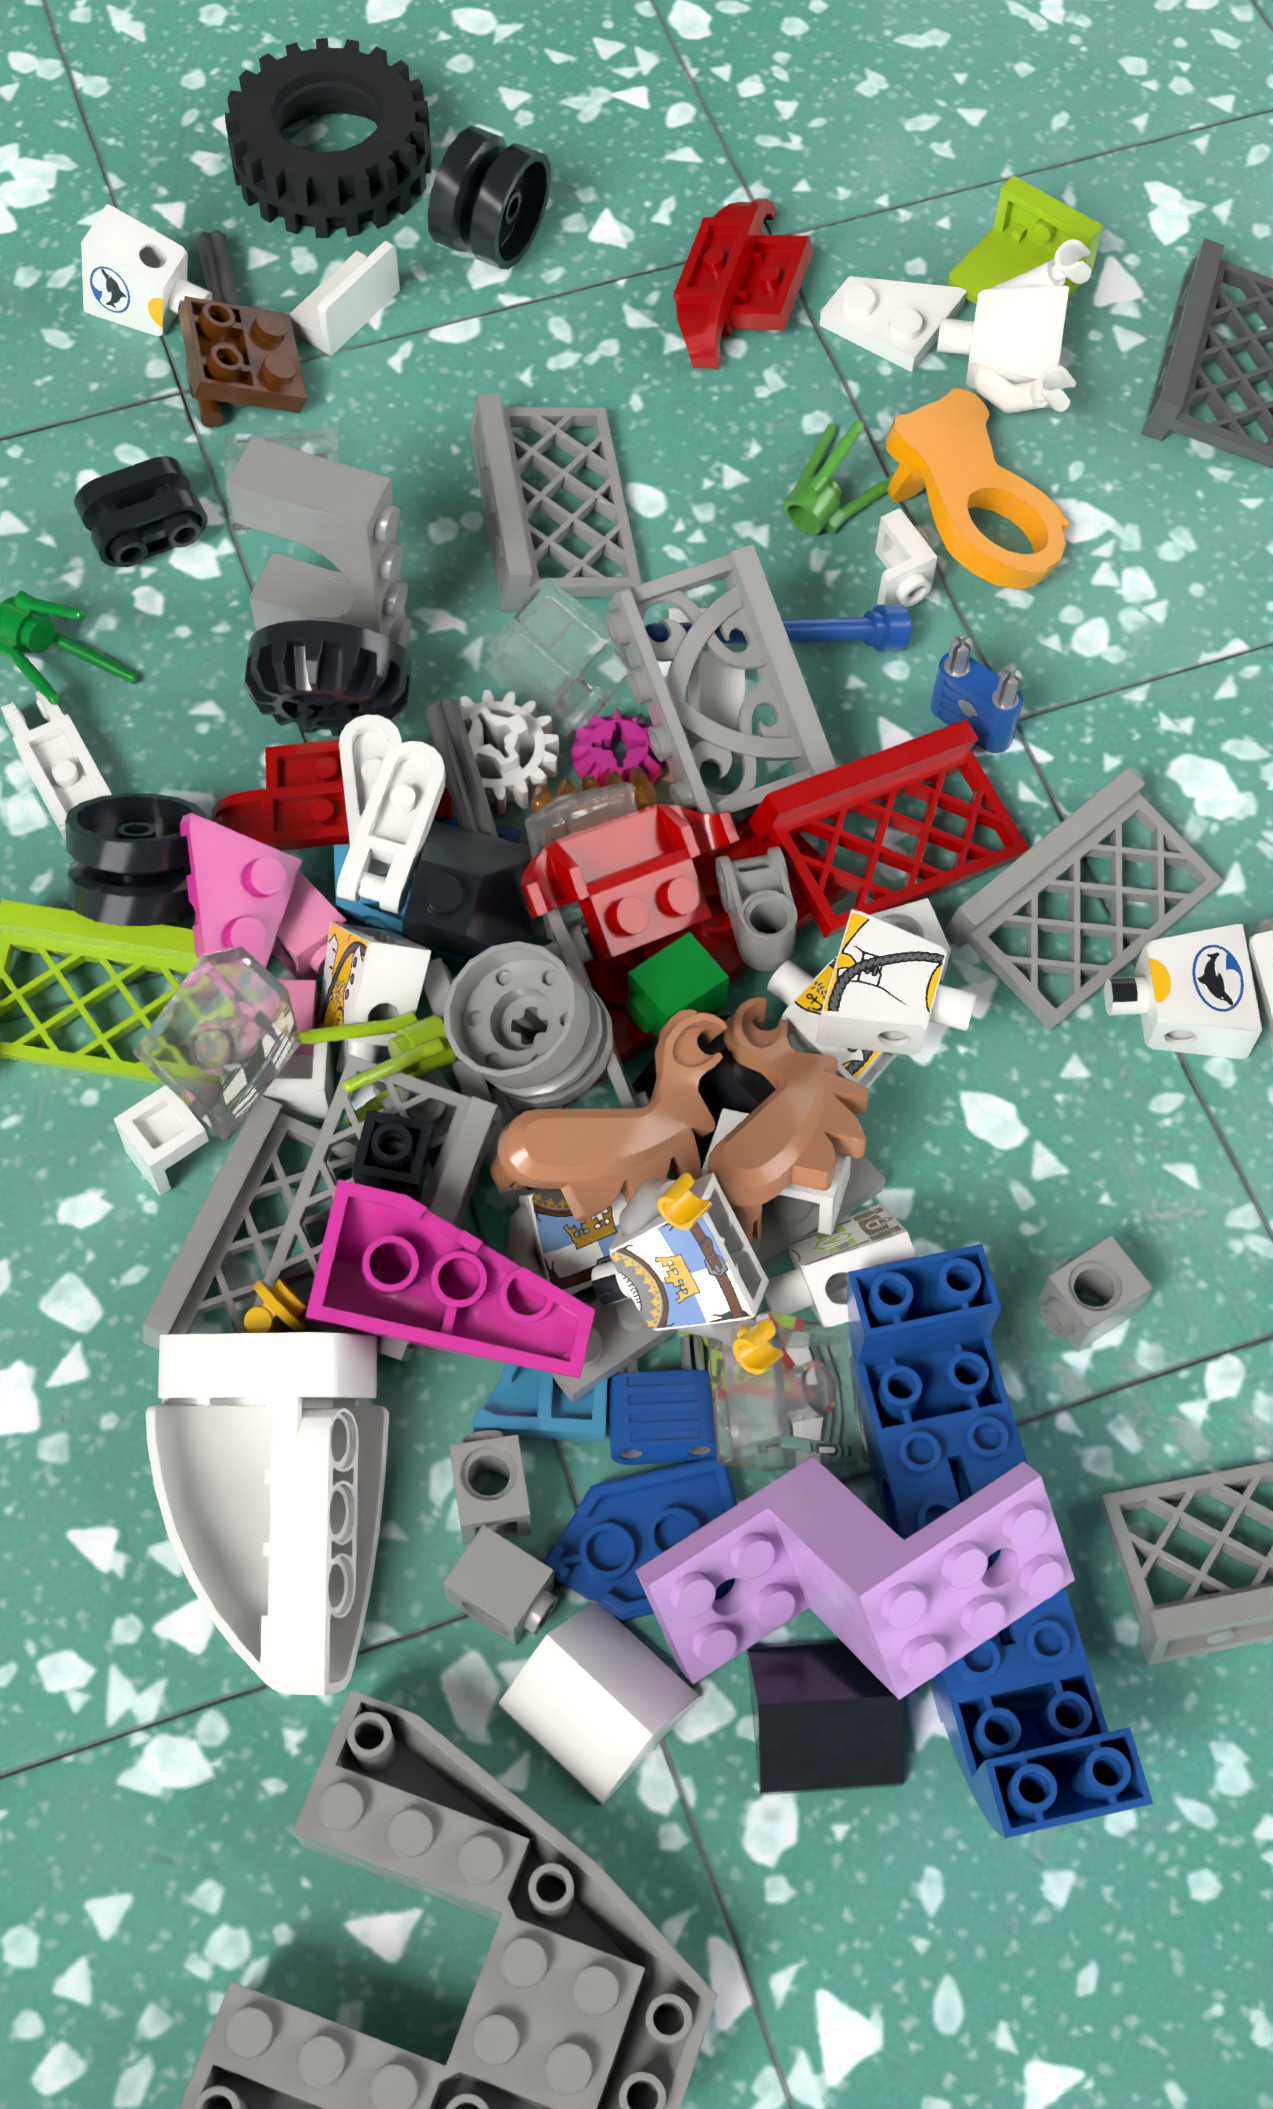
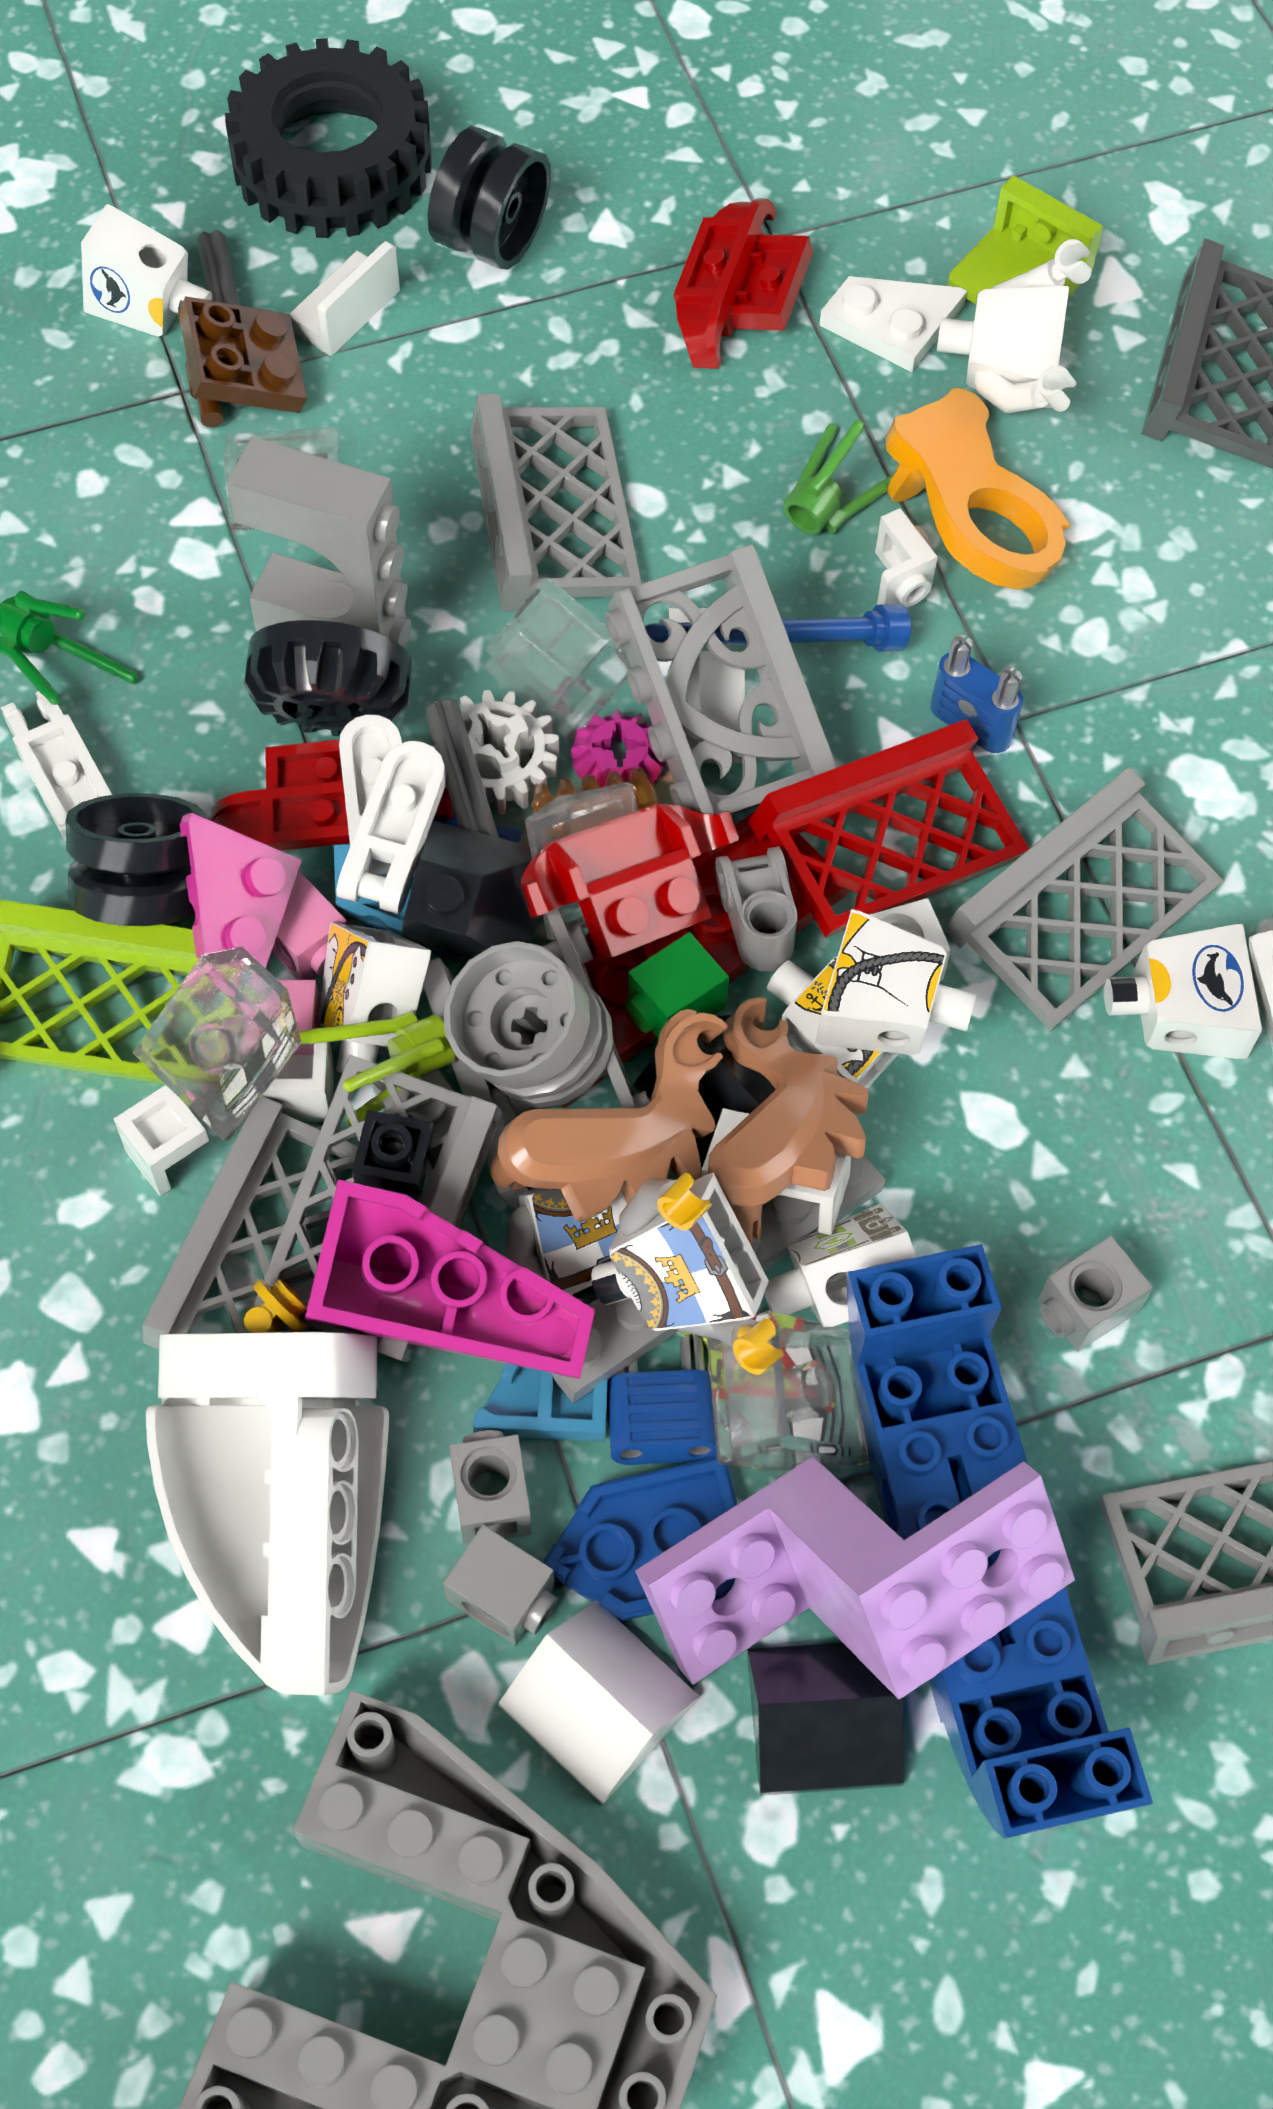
black brick [74,456,208,567] -> none

